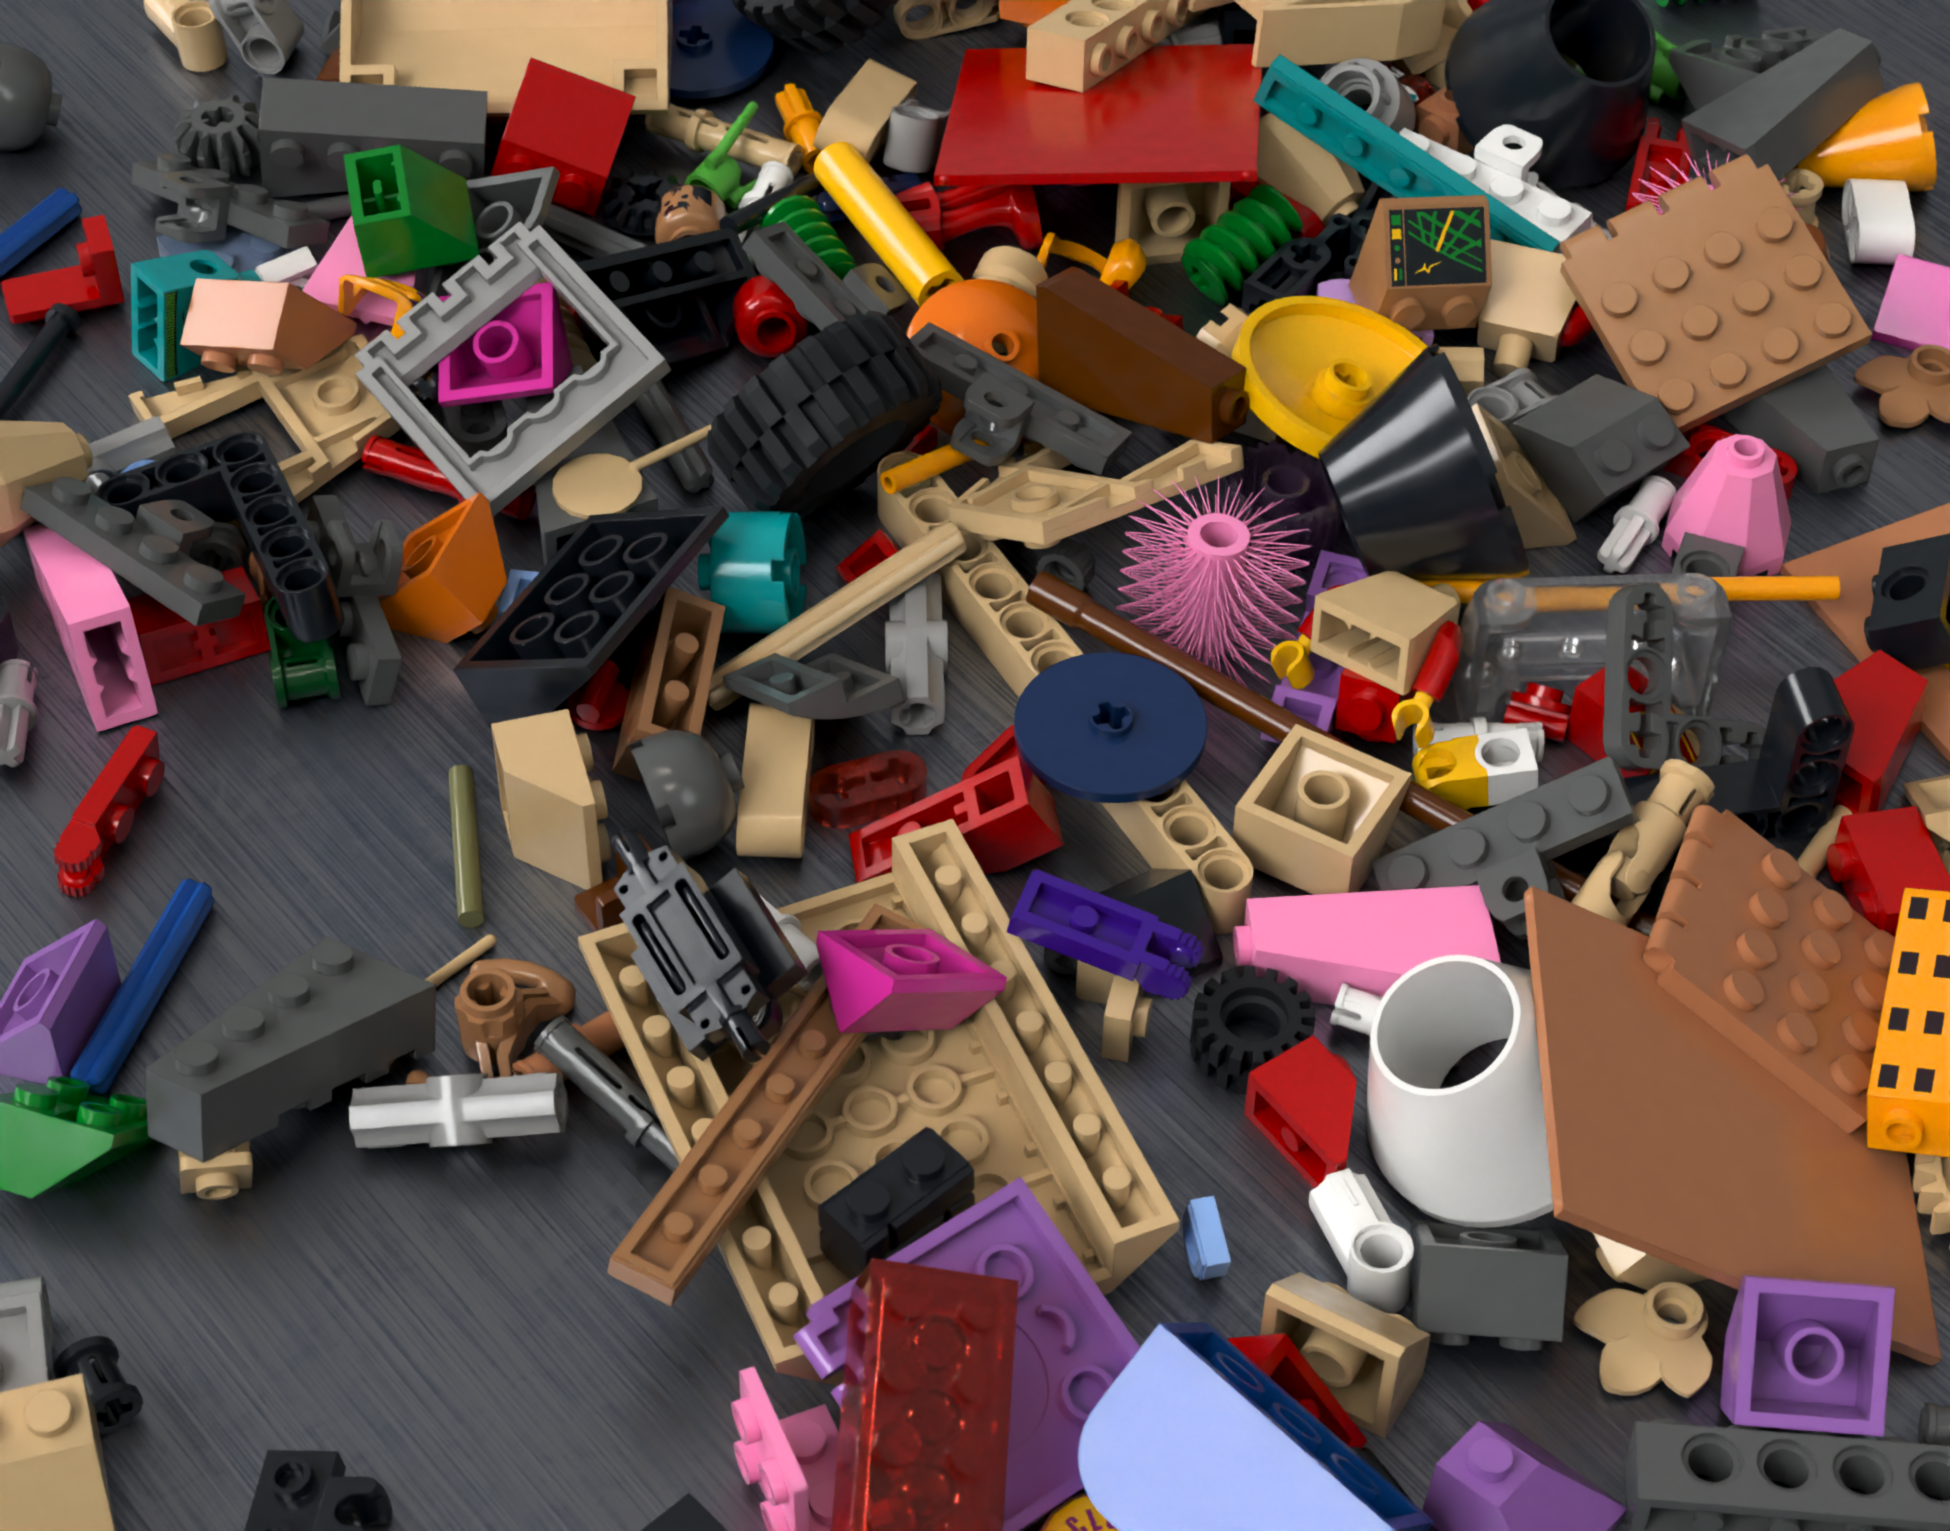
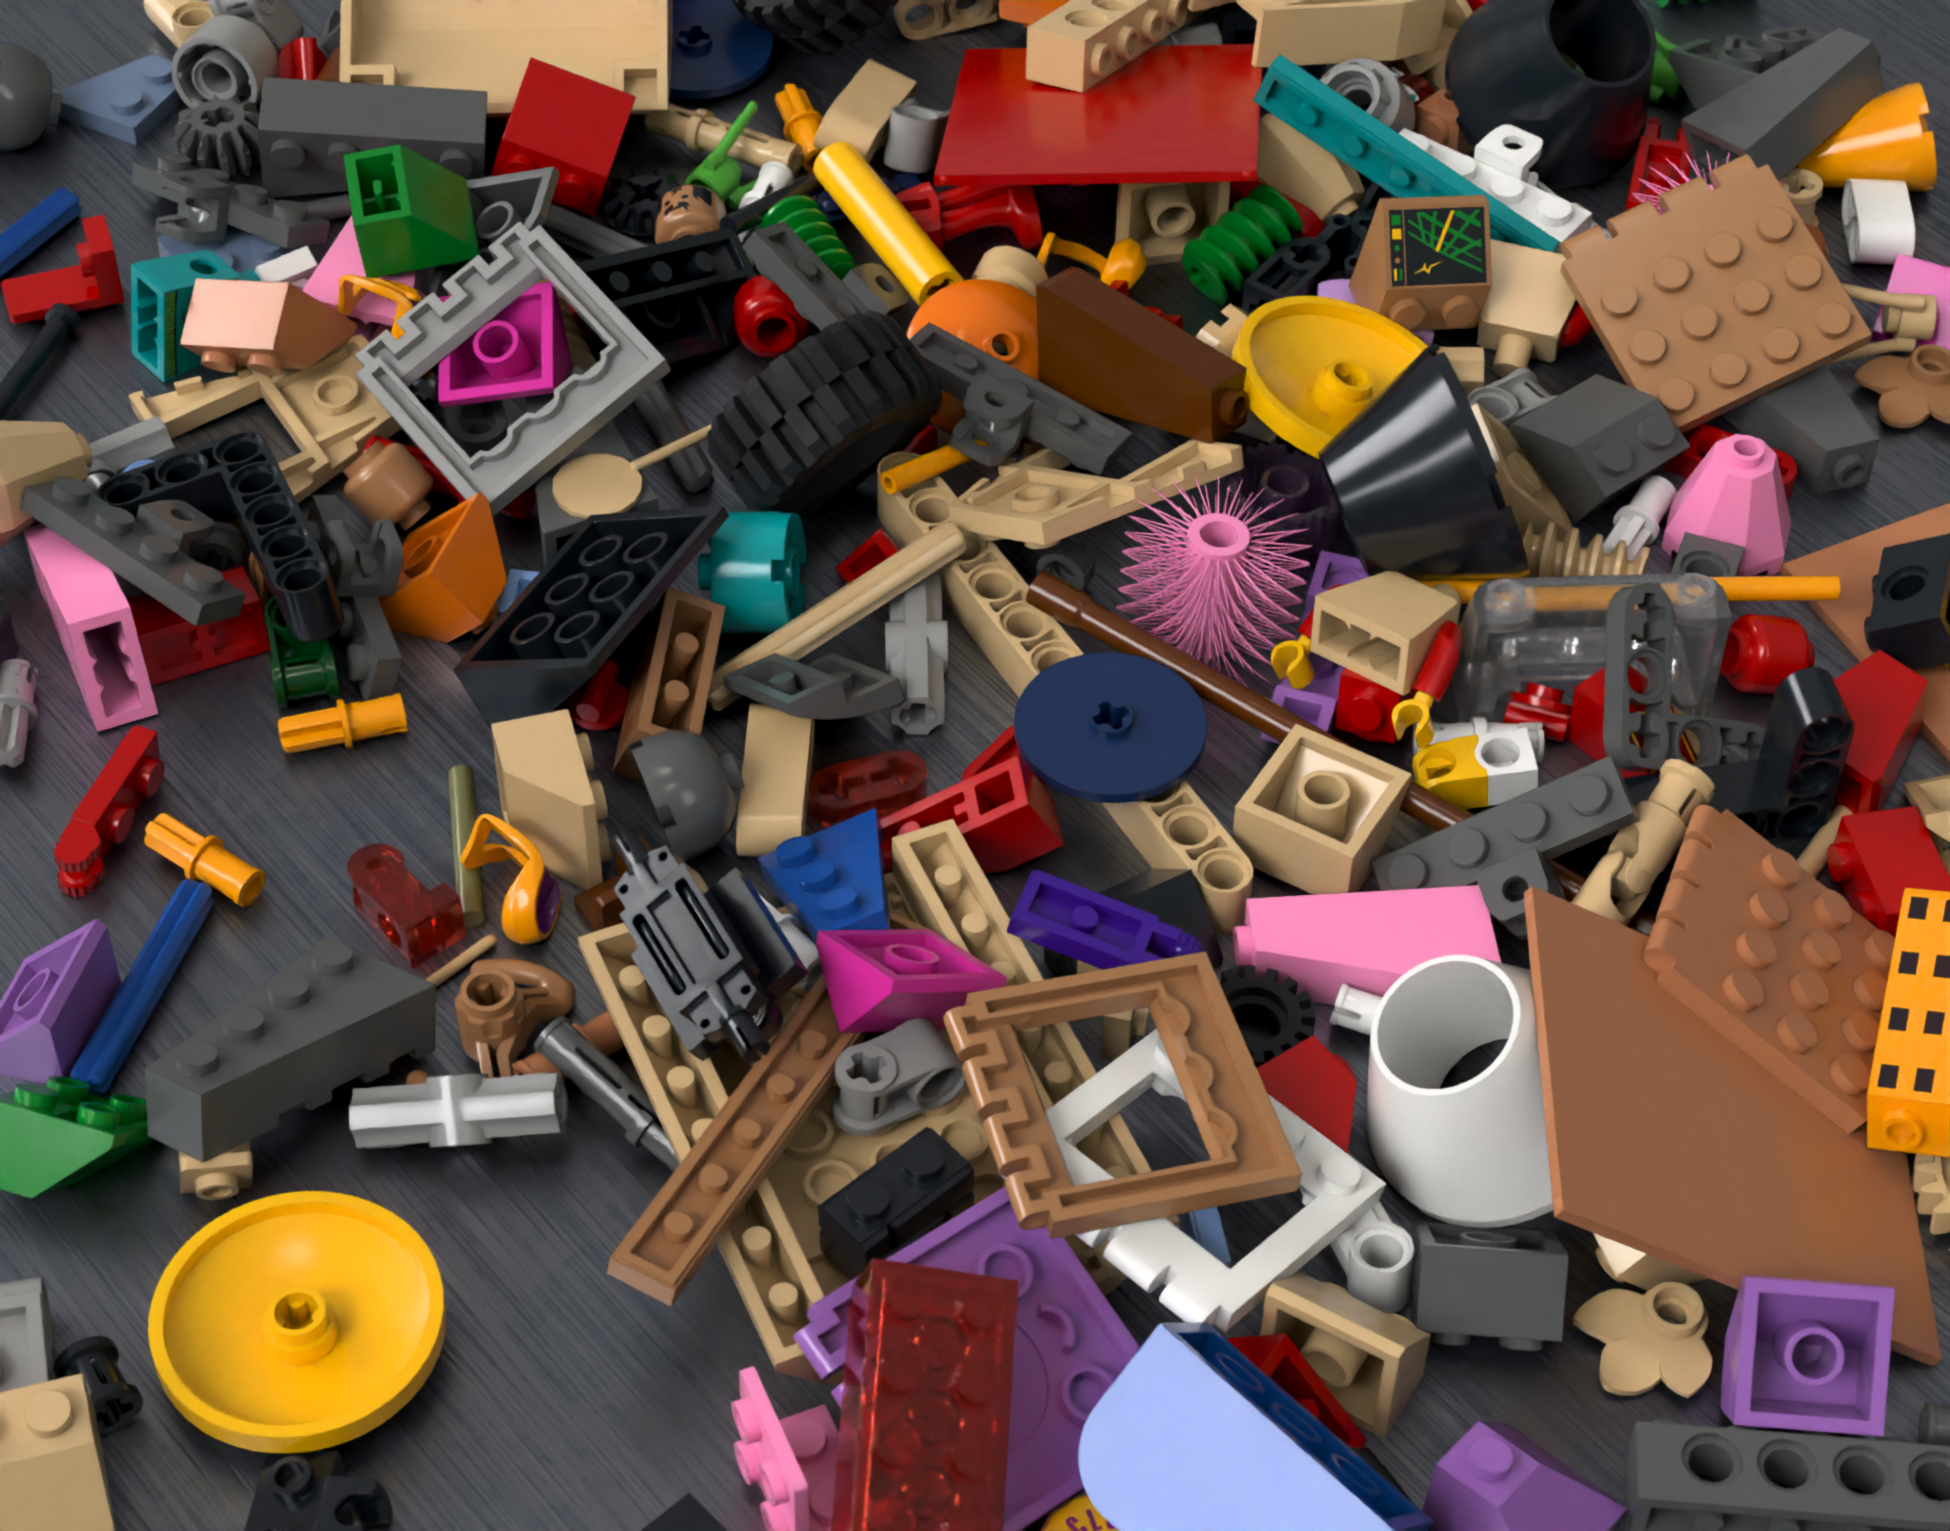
none -> sand blue wing [56,54,184,145]
none -> light orange axle [144,813,266,907]
none -> yellow dish [148,1191,446,1454]
none -> light grey piece [171,15,279,109]
none -> red plate [277,37,327,80]
none -> light orange axle [278,693,408,753]
none -> medium nougat head [343,441,433,531]
none -> clear red leg [347,844,466,969]
none -> light orange piece [460,814,562,945]
none -> blue wing [757,808,891,942]
none -> light grey piece [832,1018,966,1136]
none -> medium nougat hinge [943,952,1302,1239]
none -> white hinge [999,1029,1386,1332]
none -> tan piece [1519,521,1650,612]
none -> red head [1717,613,1815,696]
none -> tan plant [1826,283,1936,365]

